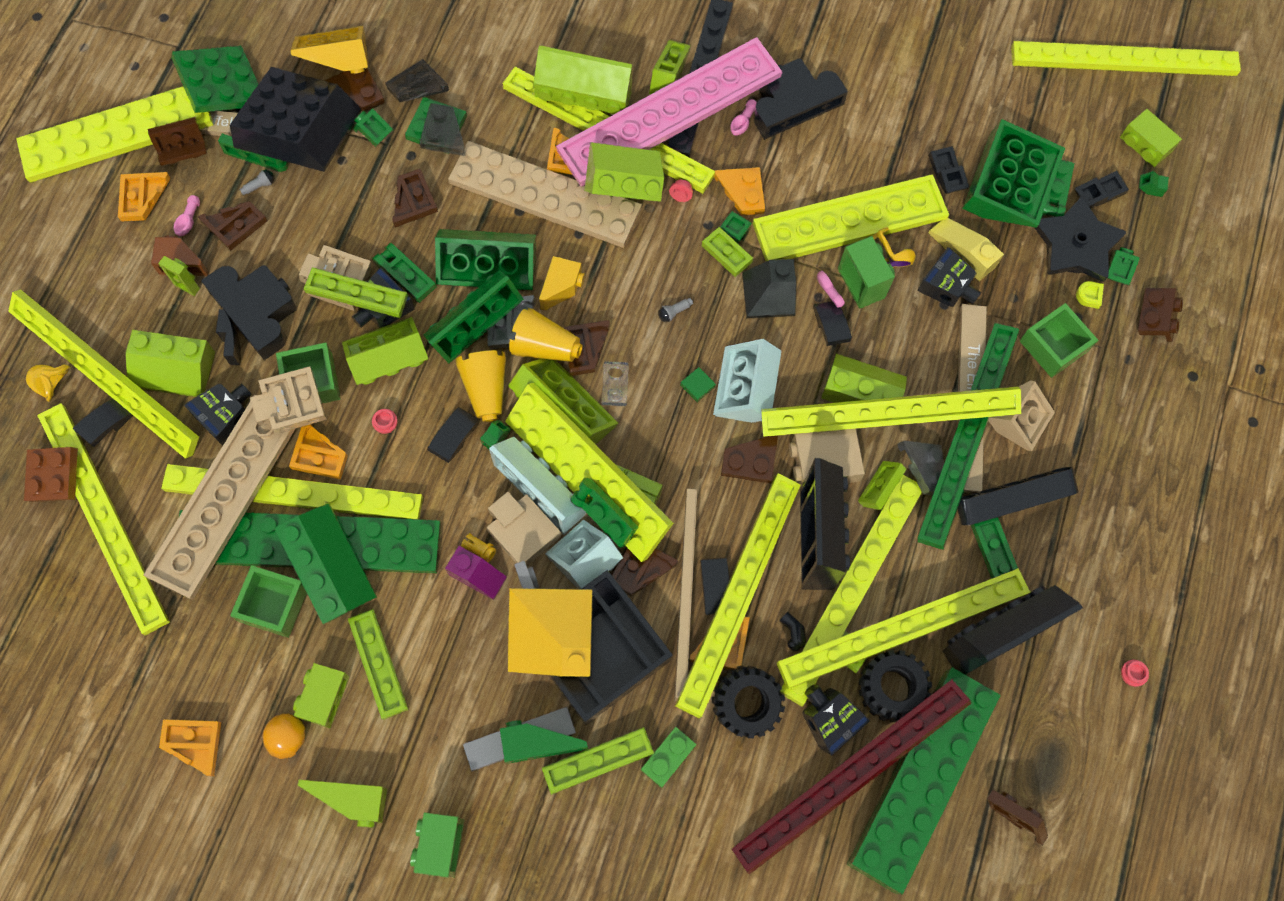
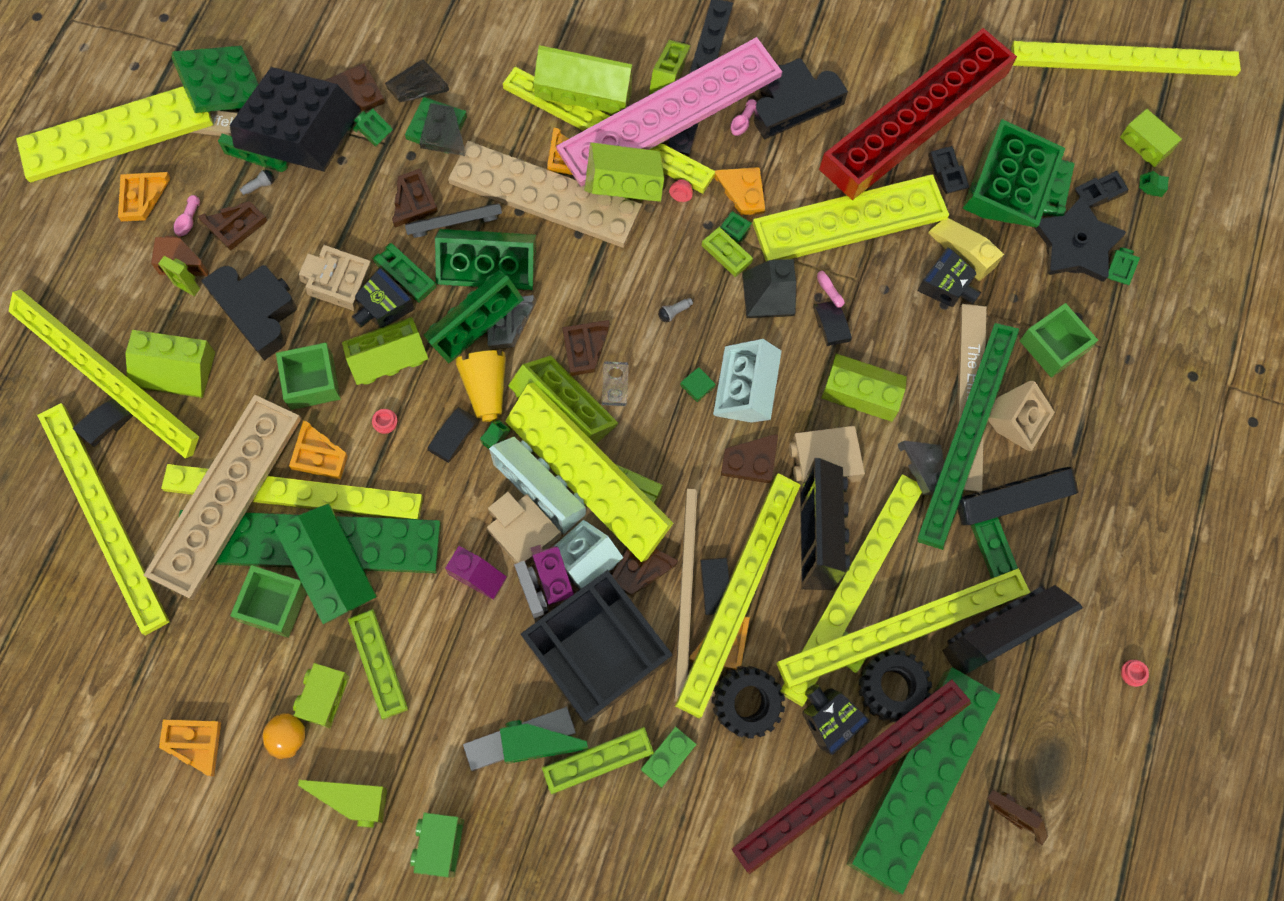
dark orange plate [24,447,78,502] -> none
yellow piece [26,364,70,402] -> none
reddish brown bracket [148,117,207,166] -> none
torso [184,383,252,446] -> none
black slope [216,309,241,365] -> none
tan piece [250,366,327,434] -> none
yellow slope [290,26,368,74] -> none
lime tile [304,267,408,318] -> none
yellow pin [461,533,496,562] -> none
yellow slope [508,588,592,677] -> none
yellow cone [509,307,583,362] -> none
yellow slope [539,256,585,310] -> none
green plate [571,478,639,548] -> none
neon yellow plate [761,387,1021,437] -> none
black arm [779,612,806,652] -> none
bright green piece [838,236,895,309] -> none
lime plate [858,461,907,510] -> none
yellow piece [872,227,916,267] -> none
neon yellow tile [1076,281,1104,309] -> none
reddish brown bracket [1138,288,1183,342] -> none
none -> dark grey plate [405,203,502,238]
none -> magenta bracket [530,545,574,604]
none -> red brick [819,28,1017,201]

